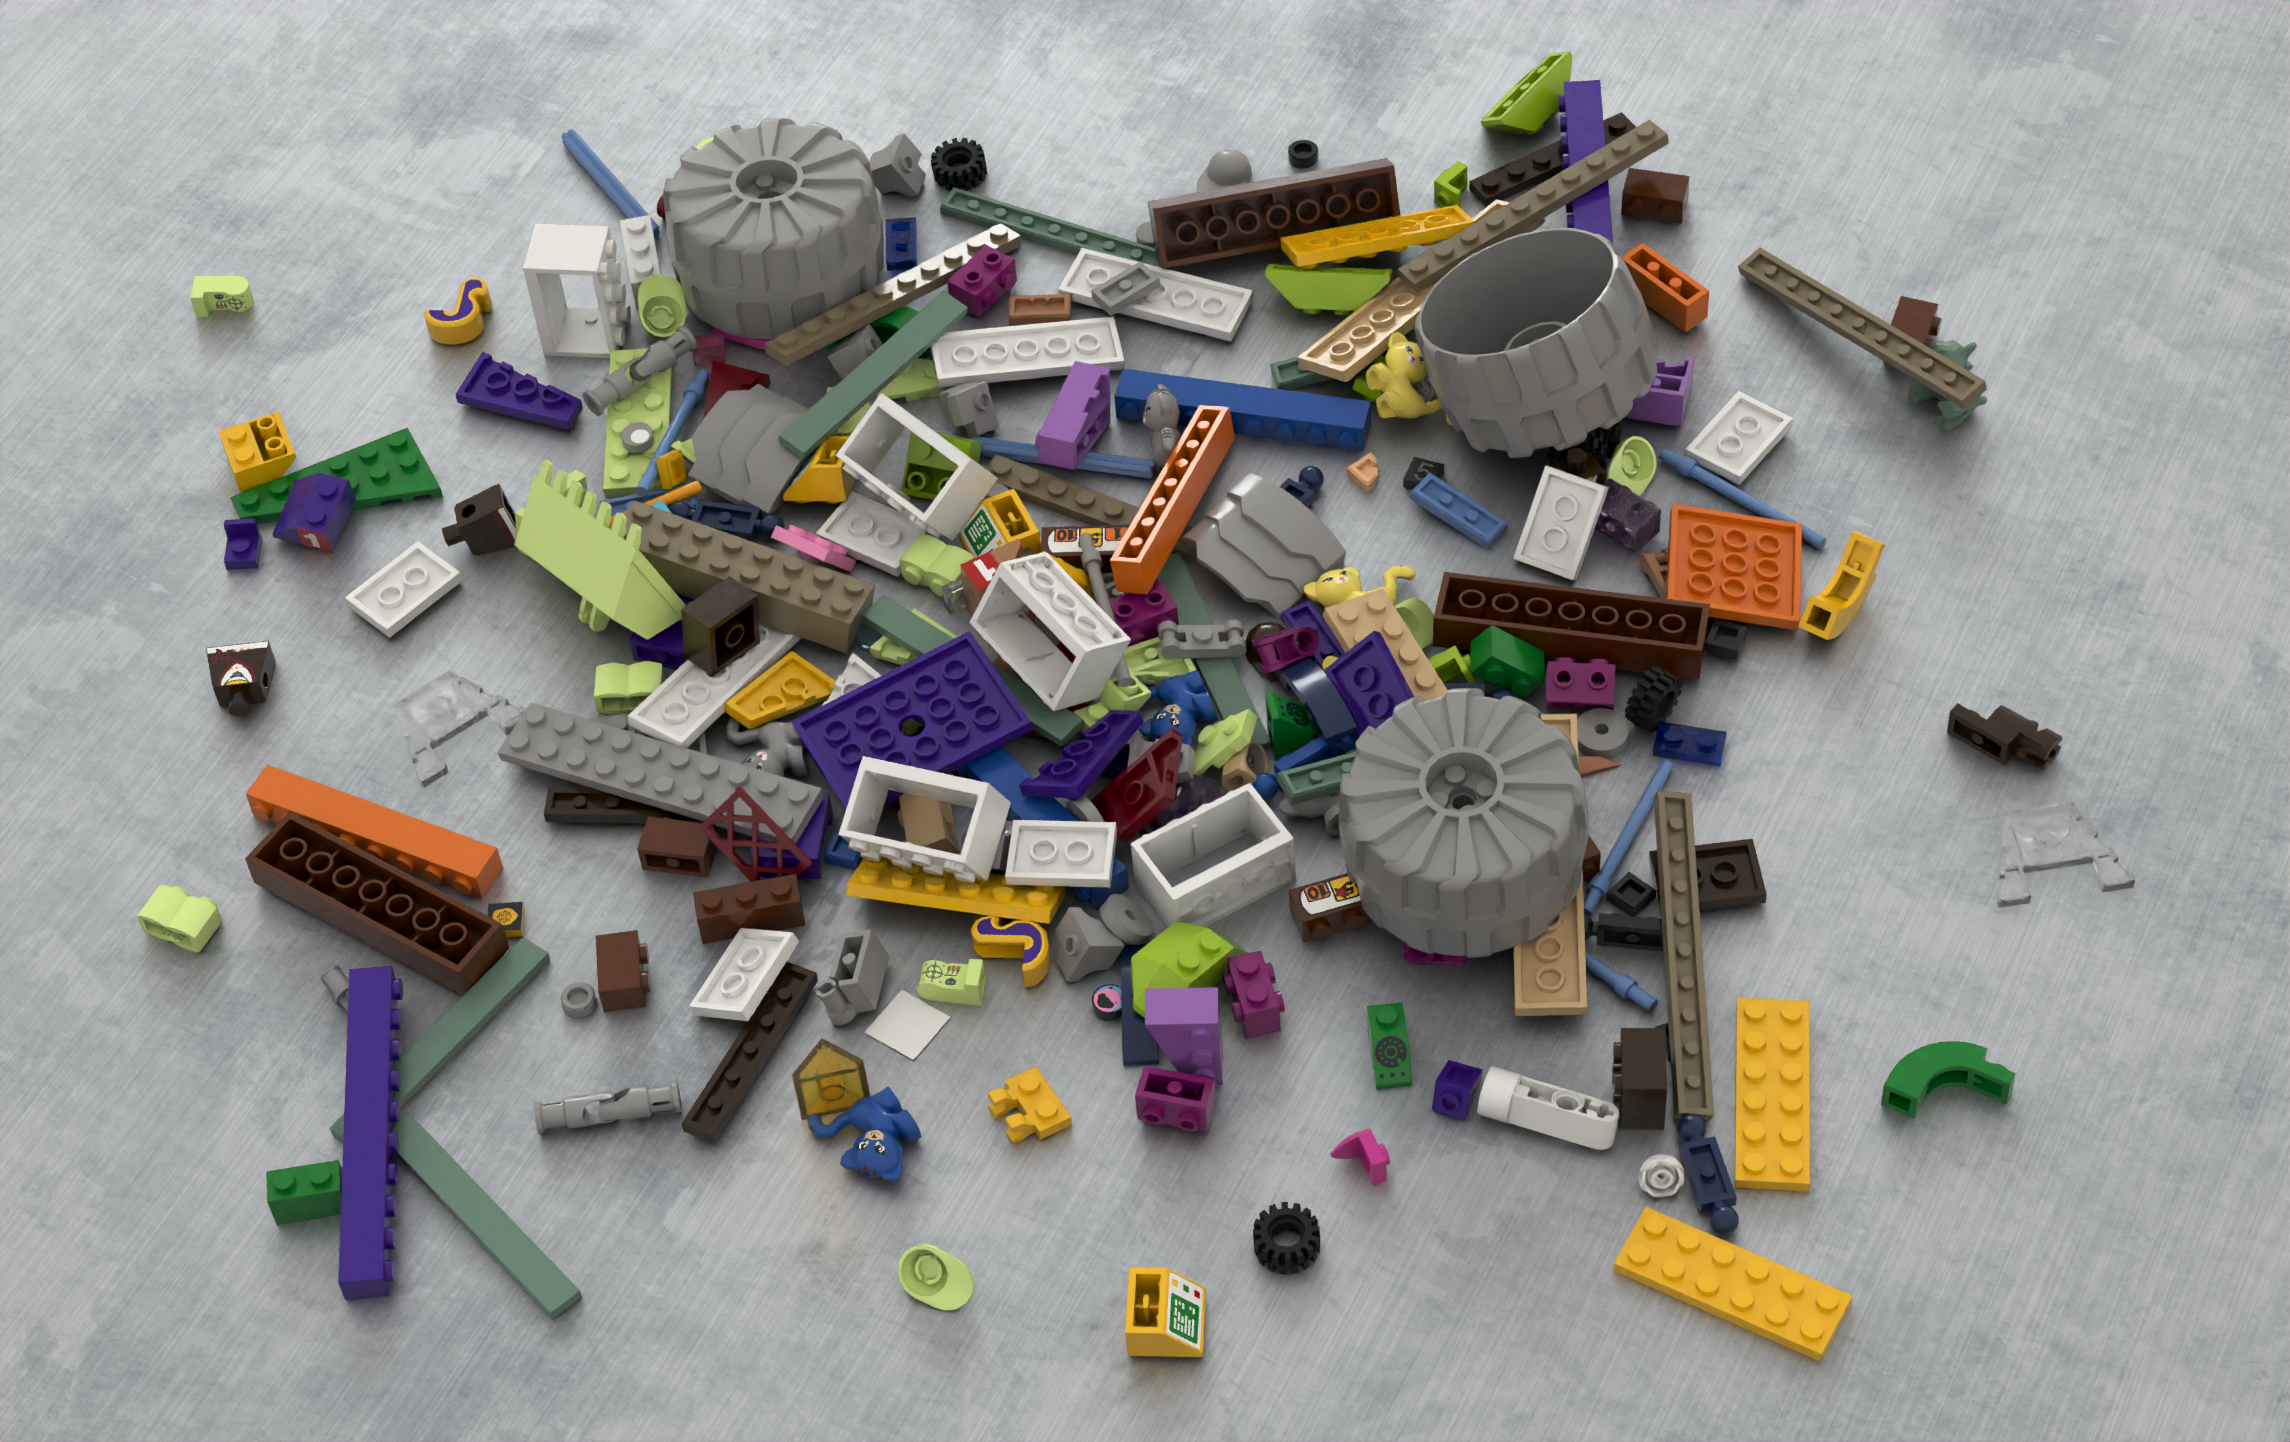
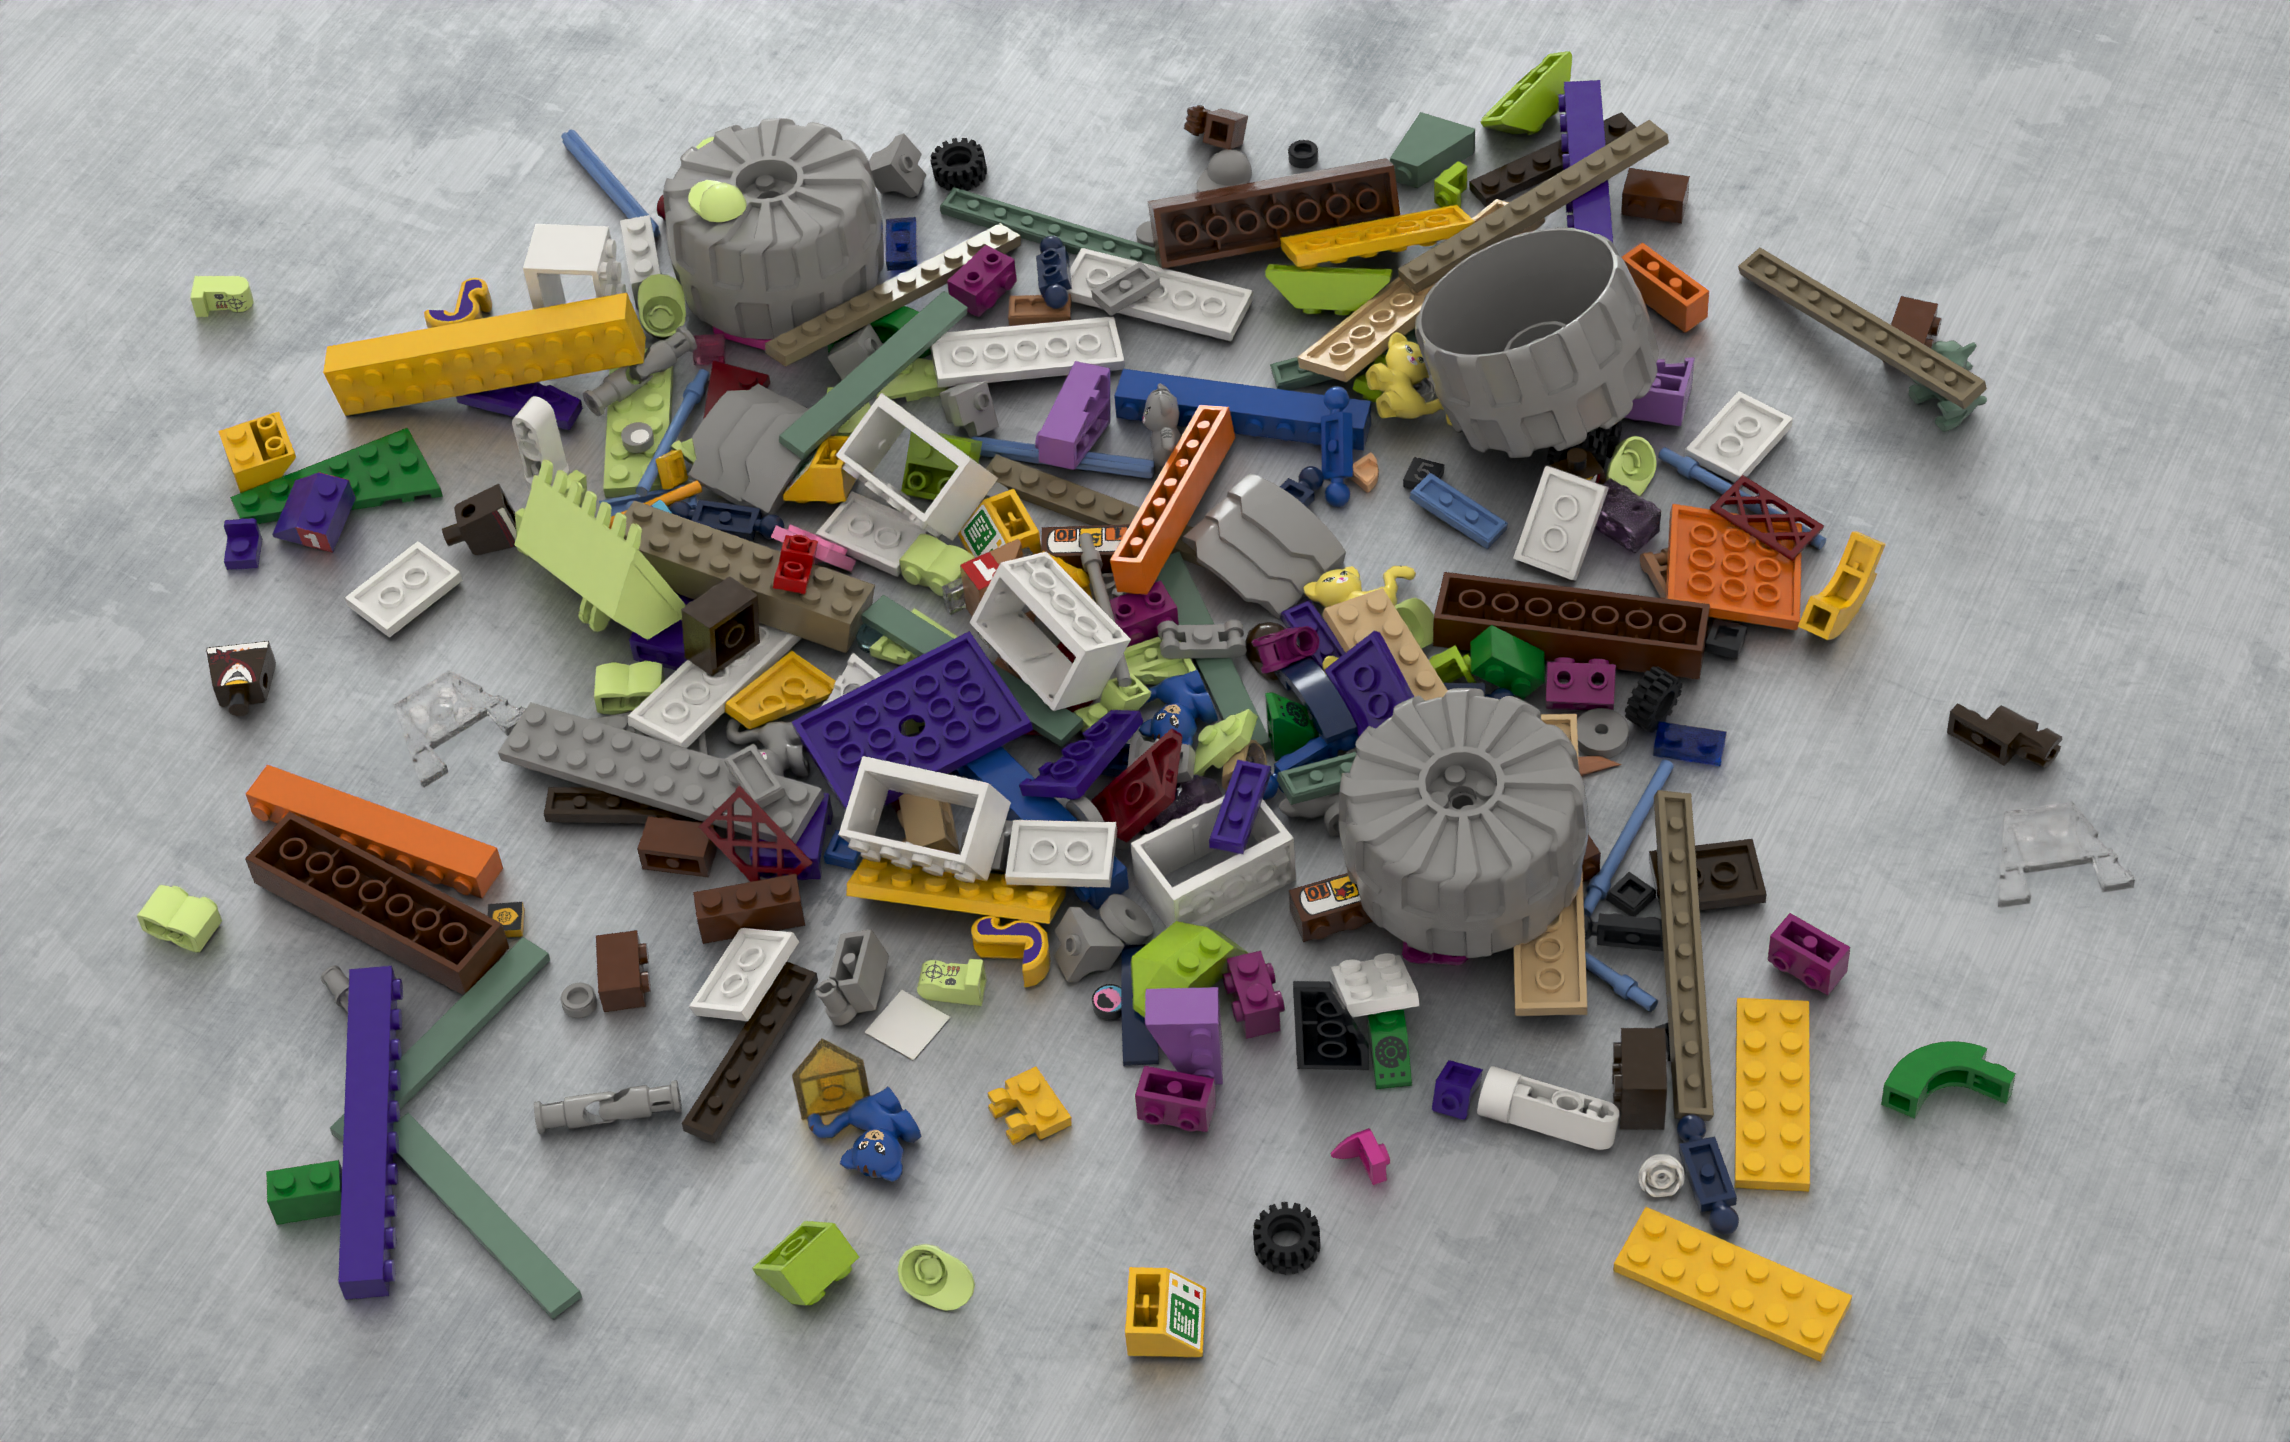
none -> yellow brick [323,293,646,416]
none -> white beam [512,396,570,494]
none -> yellowish green cap [688,180,747,222]
none -> light grey tile [724,744,786,808]
none -> lime slope [752,1221,860,1306]
none -> red slope [773,535,818,594]
none -> dark blue plate [1036,236,1072,309]
none -> reddish brown brick [1184,105,1248,149]
none -> dark purple tile [1209,760,1271,854]
none -> black wedge [1293,981,1369,1070]
none -> blue plate [1321,386,1353,507]
none -> white plate [1331,953,1420,1018]
none -> sand green slope [1390,112,1475,188]
none -> dark red window [1710,475,1824,561]
none -> magenta brick [1768,913,1851,995]

